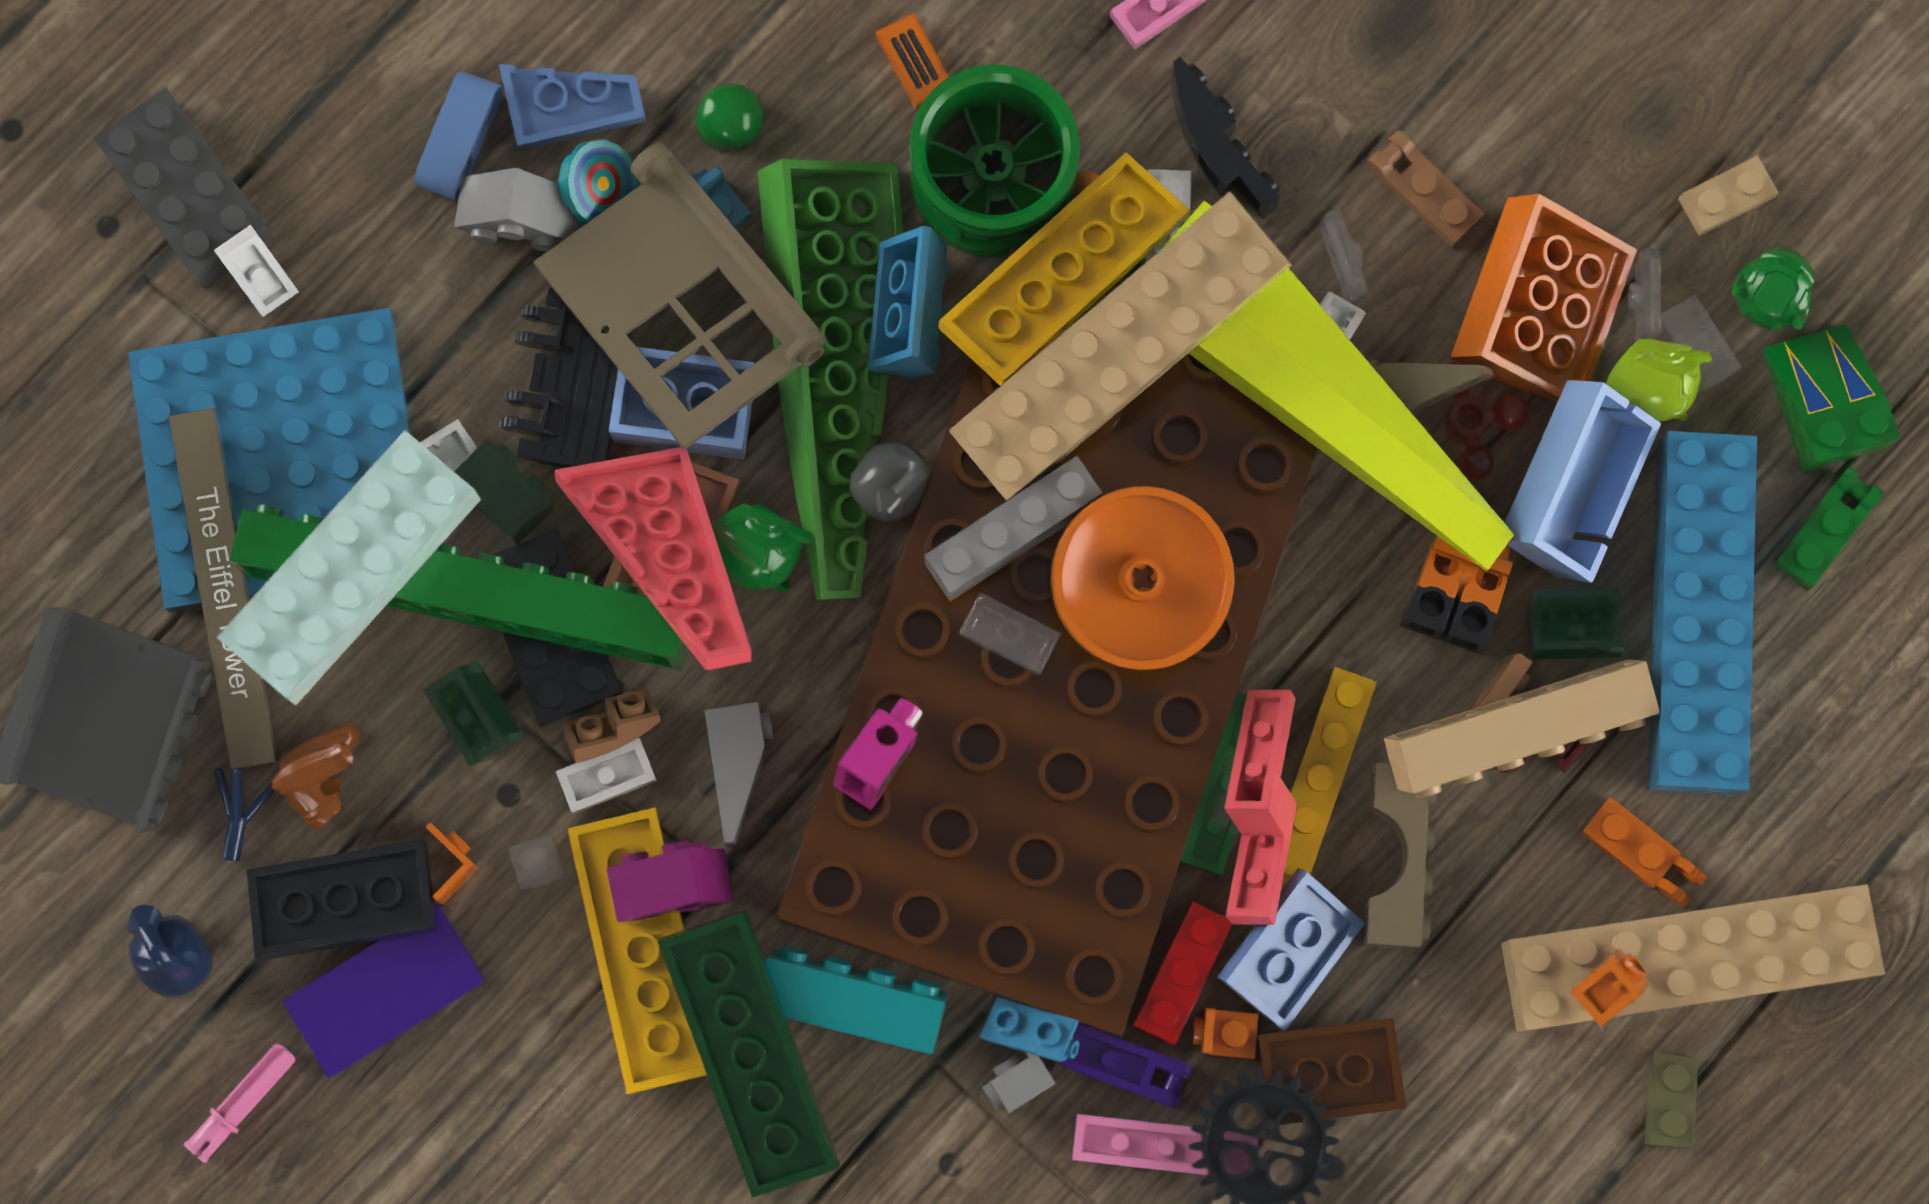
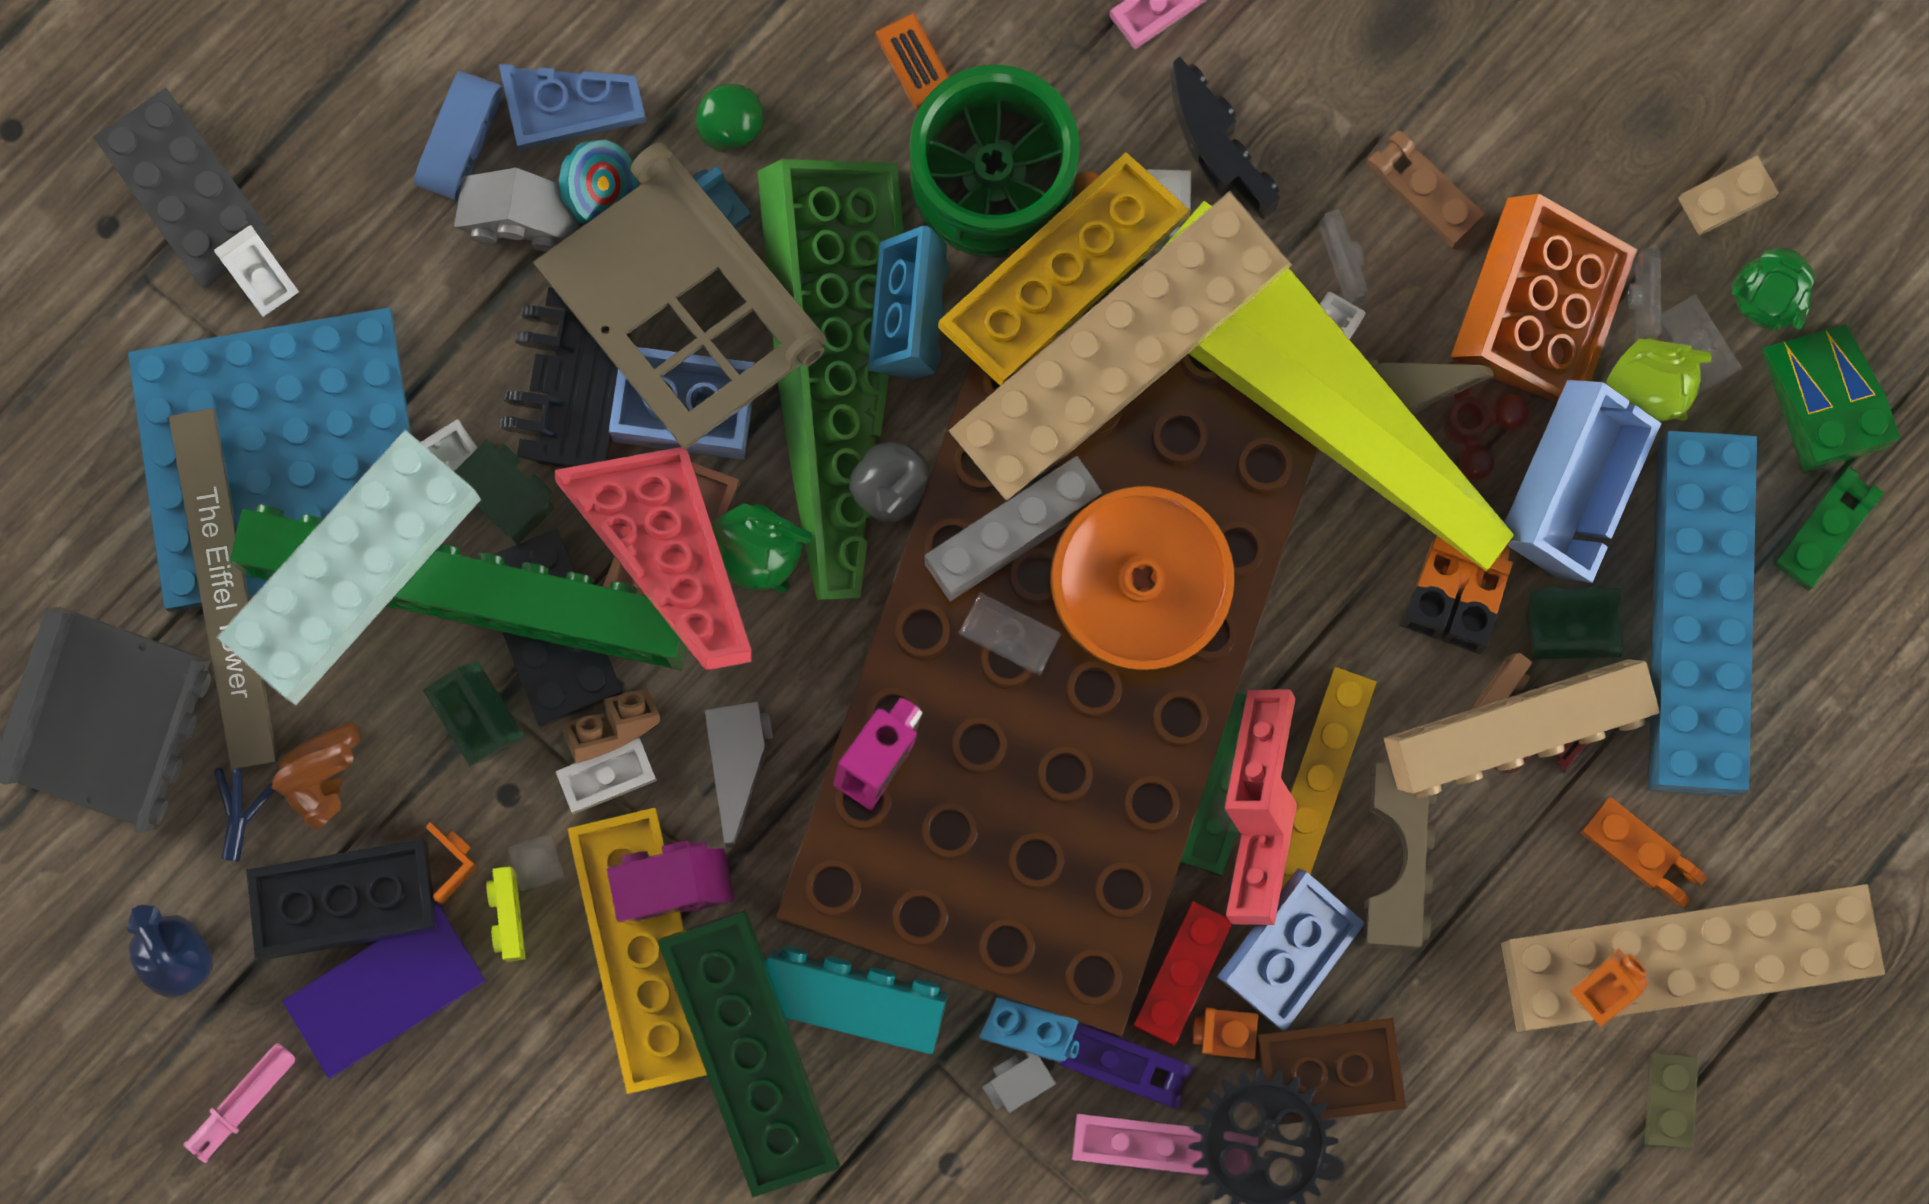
none -> neon yellow plate [487,866,526,962]

